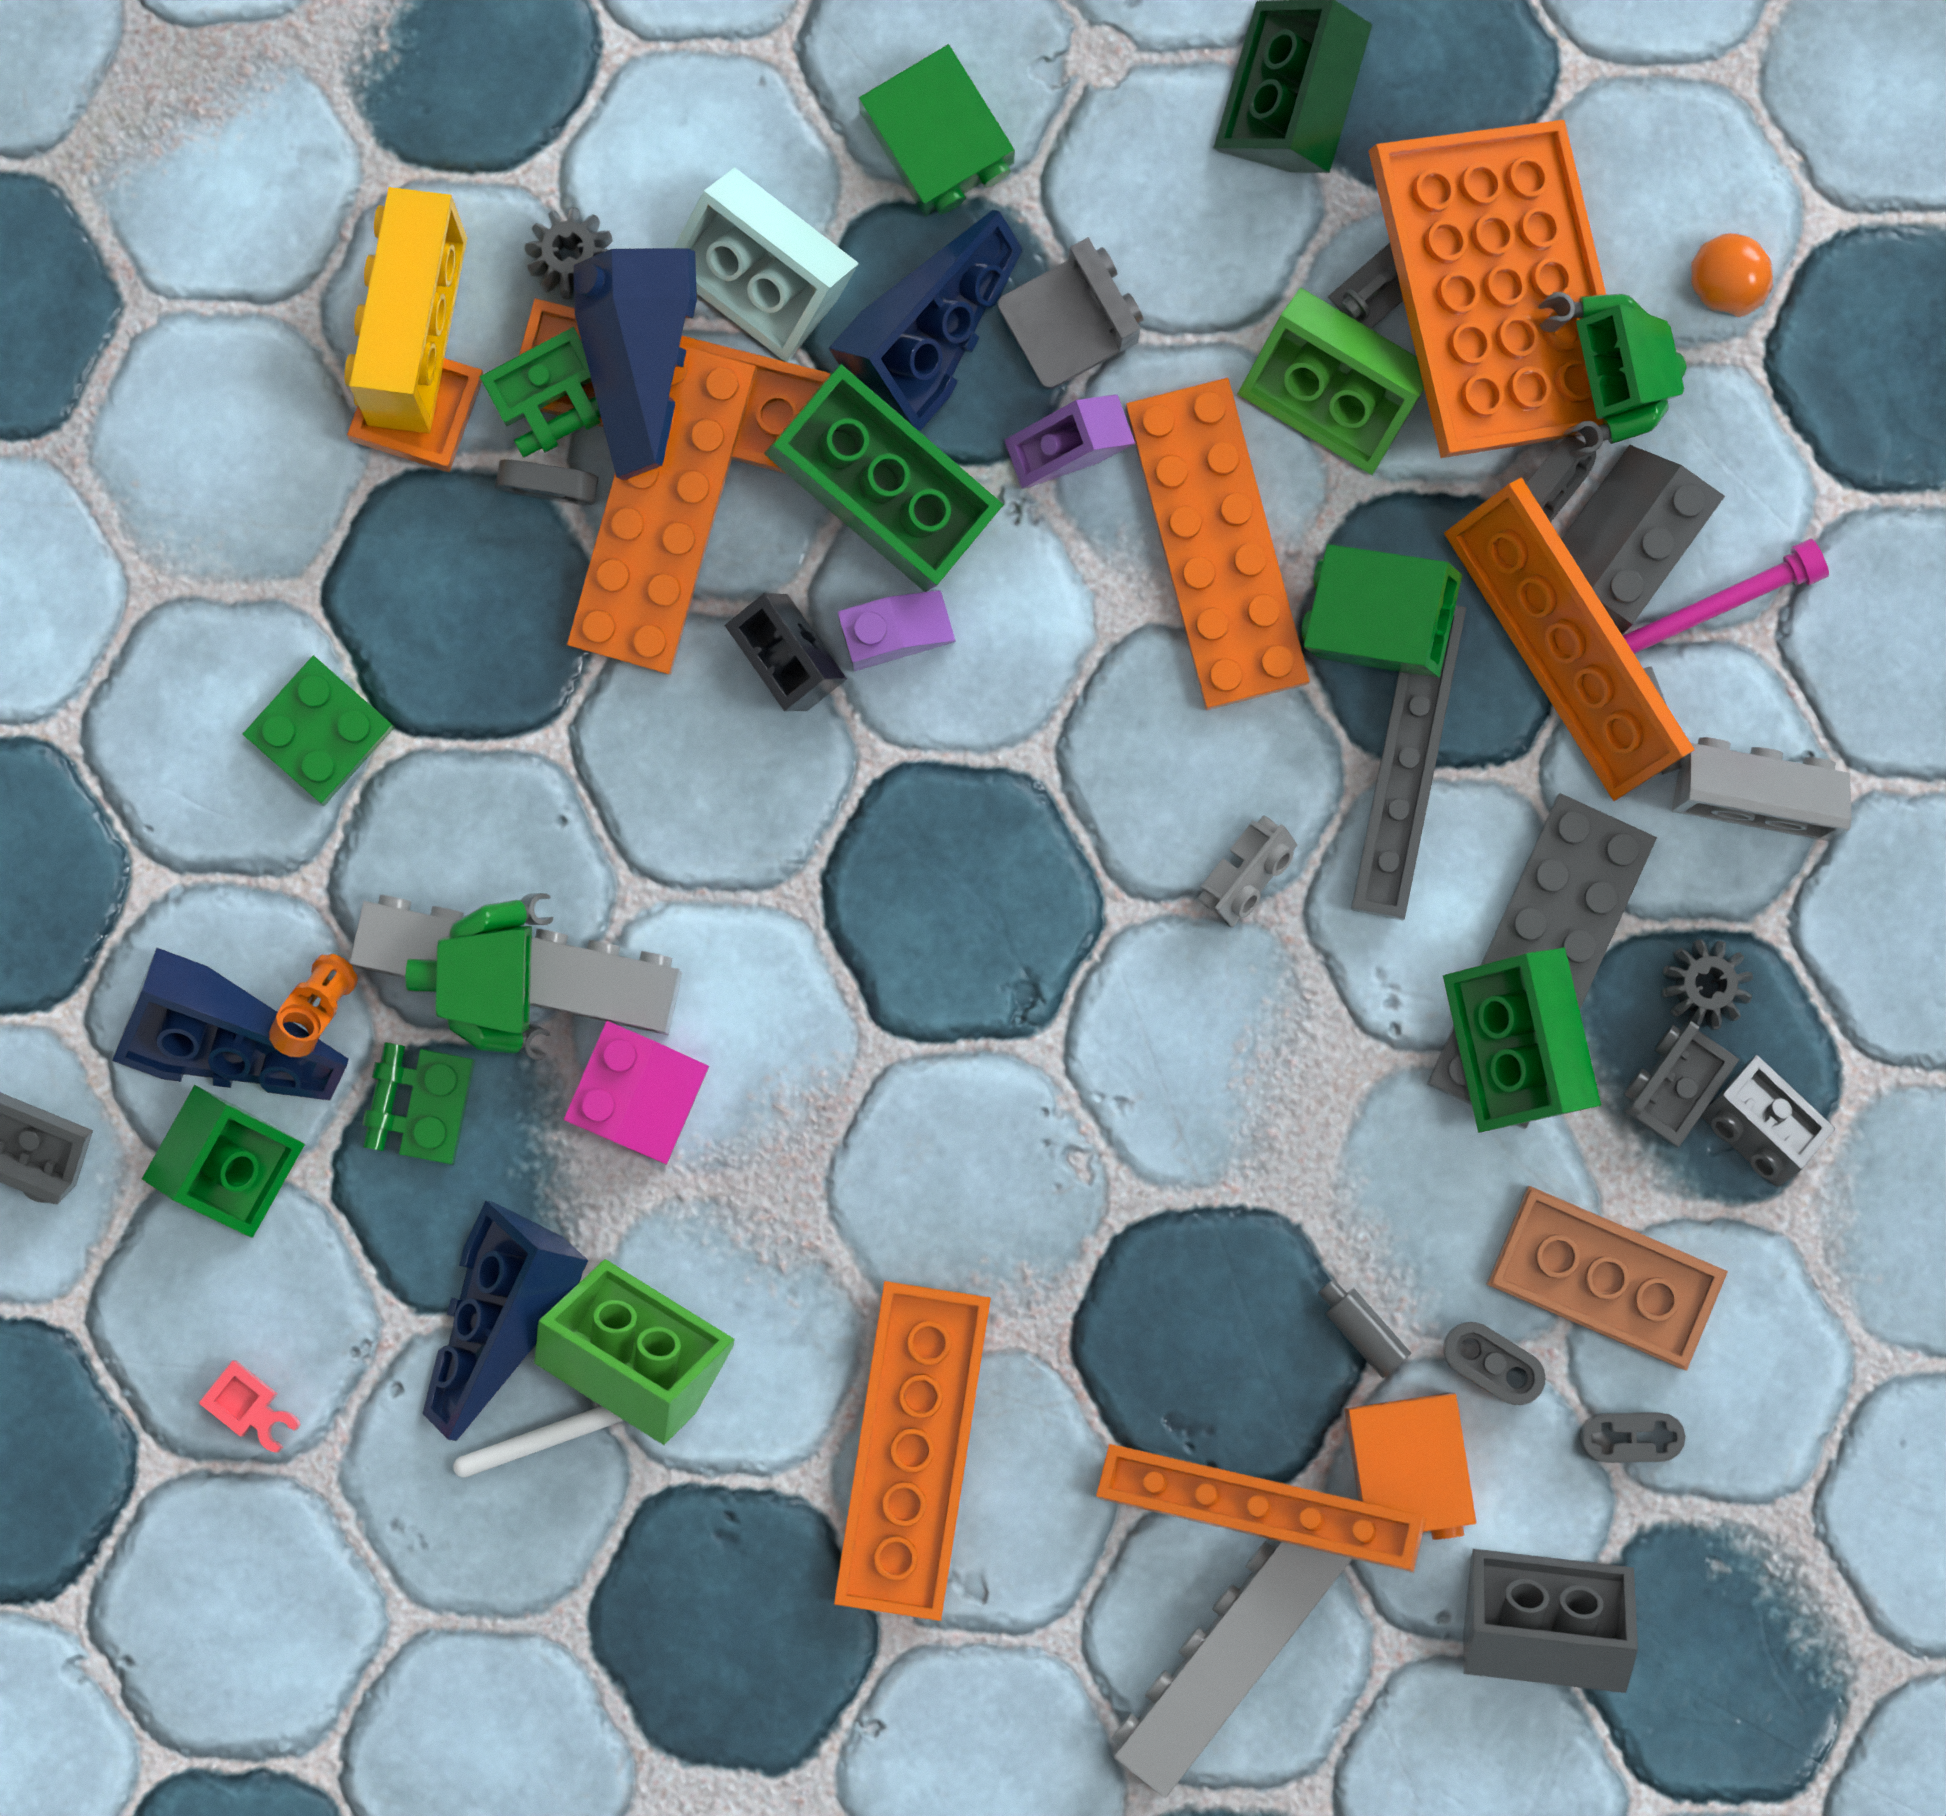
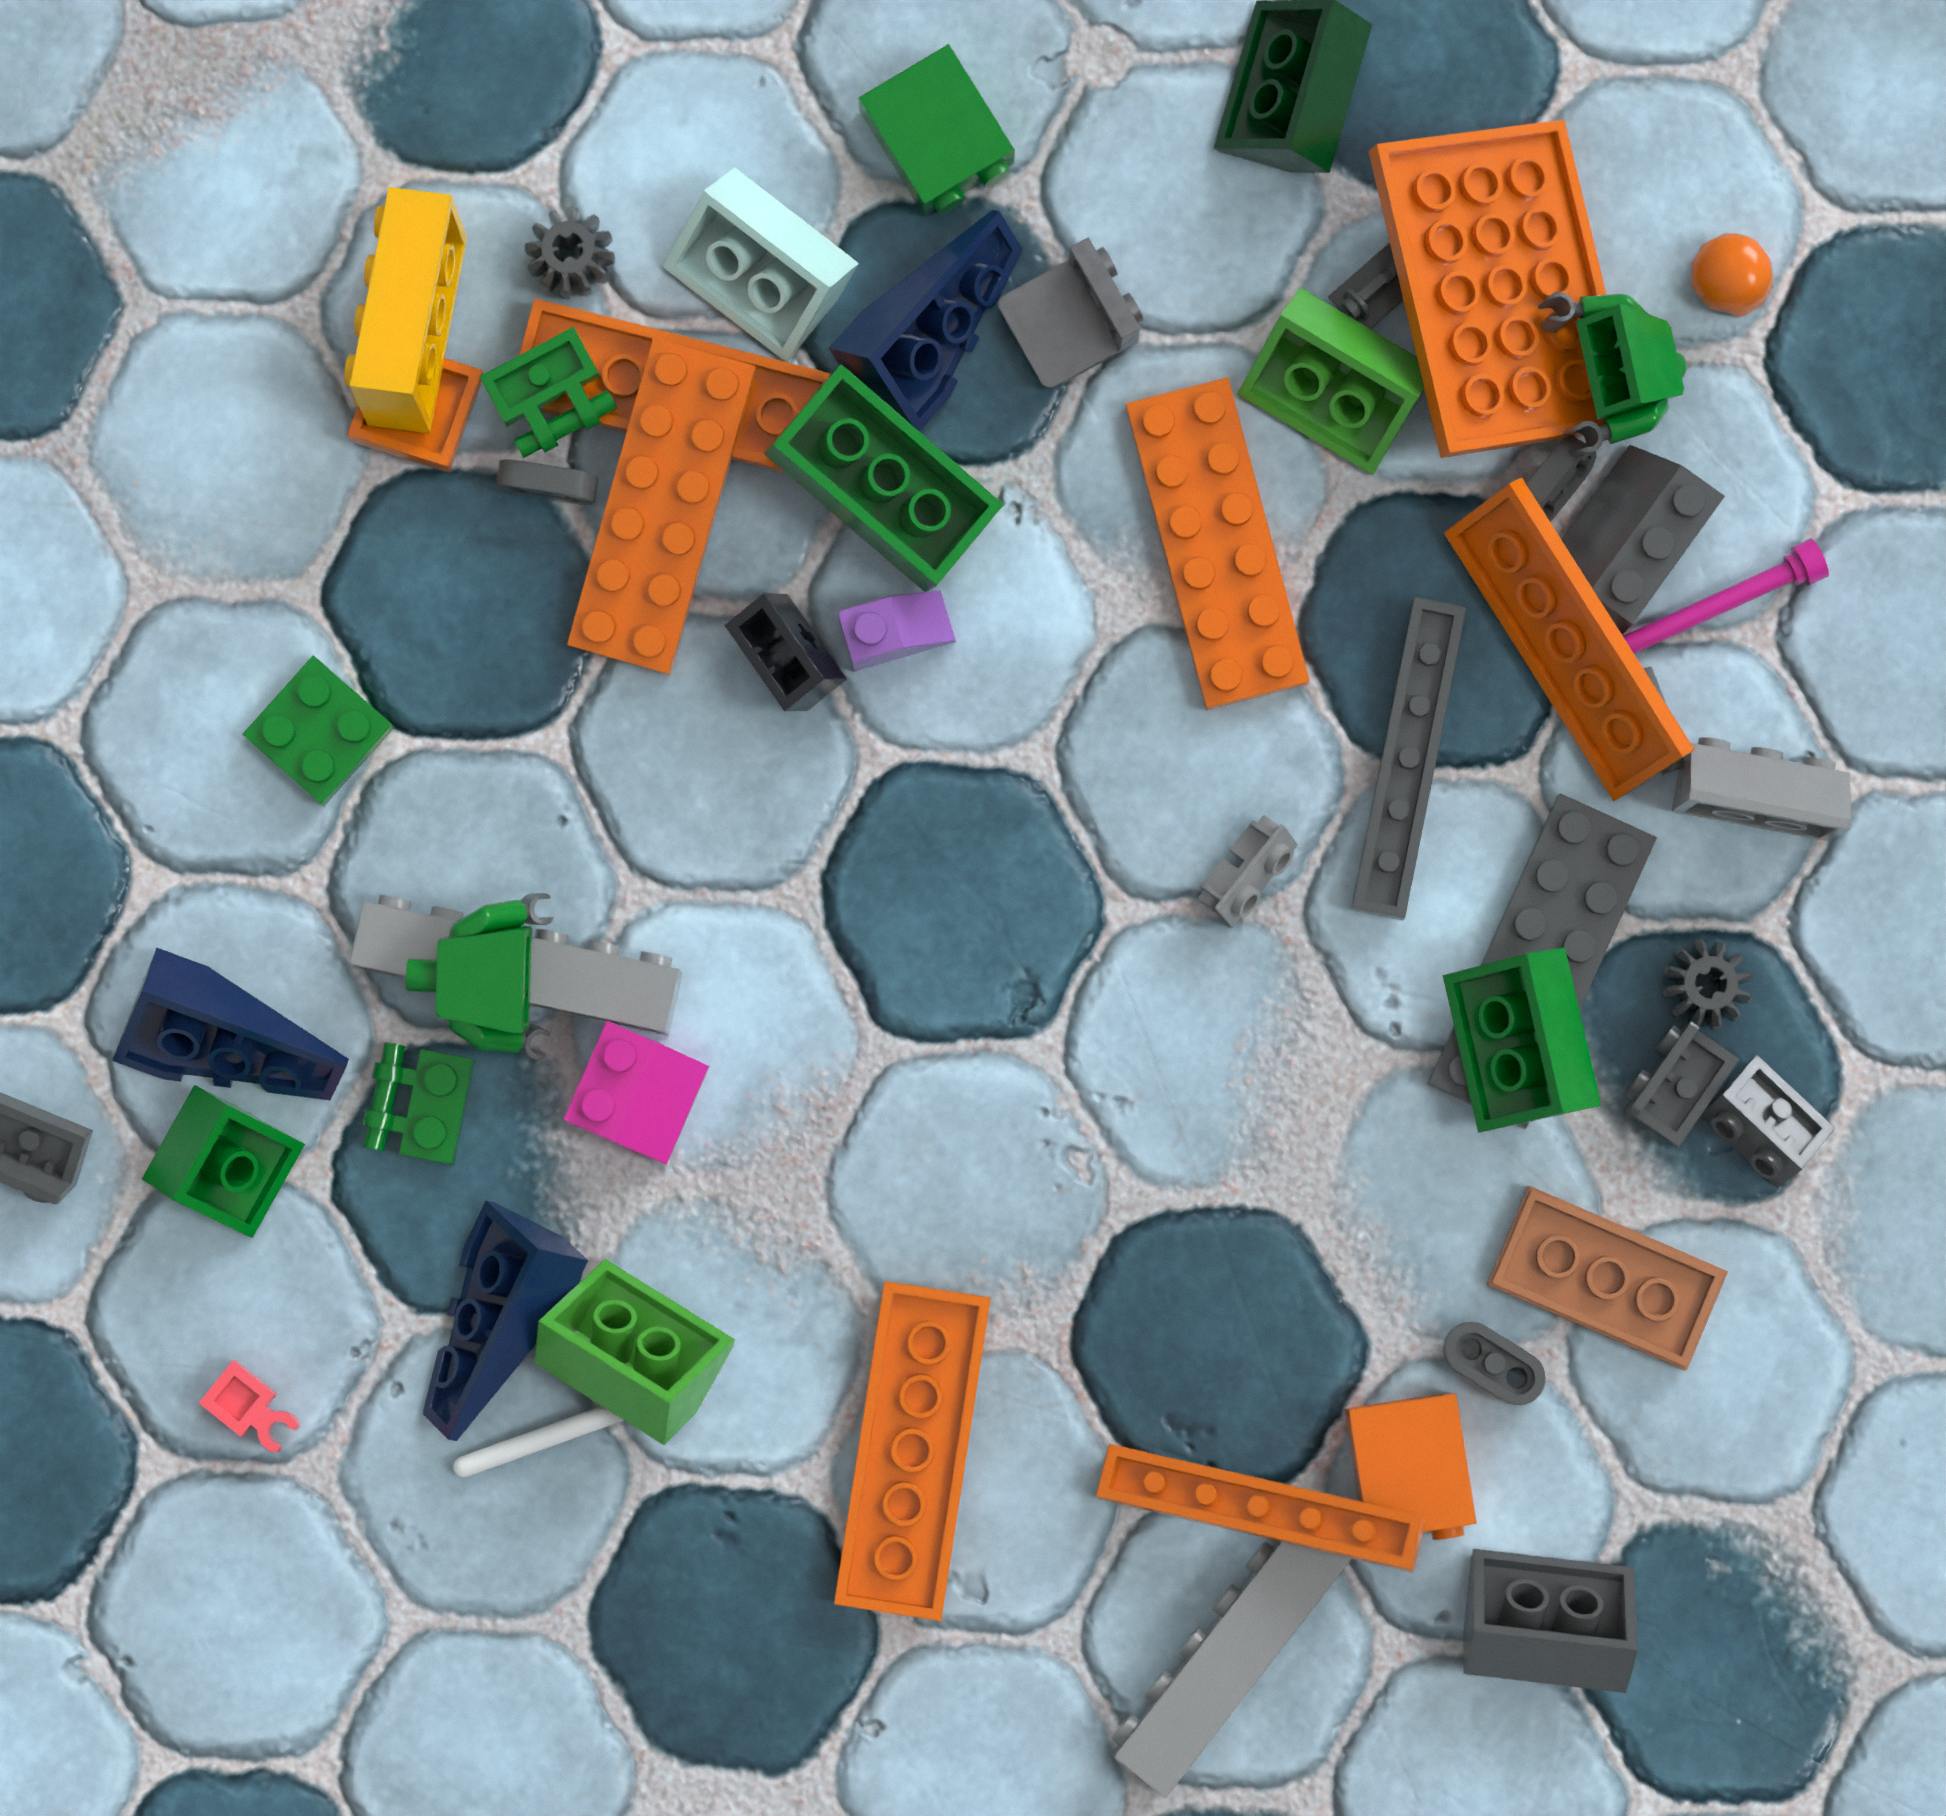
orange connector [269,954,358,1057] -> none
dark blue wedge [574,248,697,480] -> none
medium lavender slope [1004,394,1135,489] -> none
green brick [1302,544,1462,678] -> none
dark grey cylinder [1318,1279,1411,1379] -> none
dark grey beam [1579,1412,1686,1463] -> none

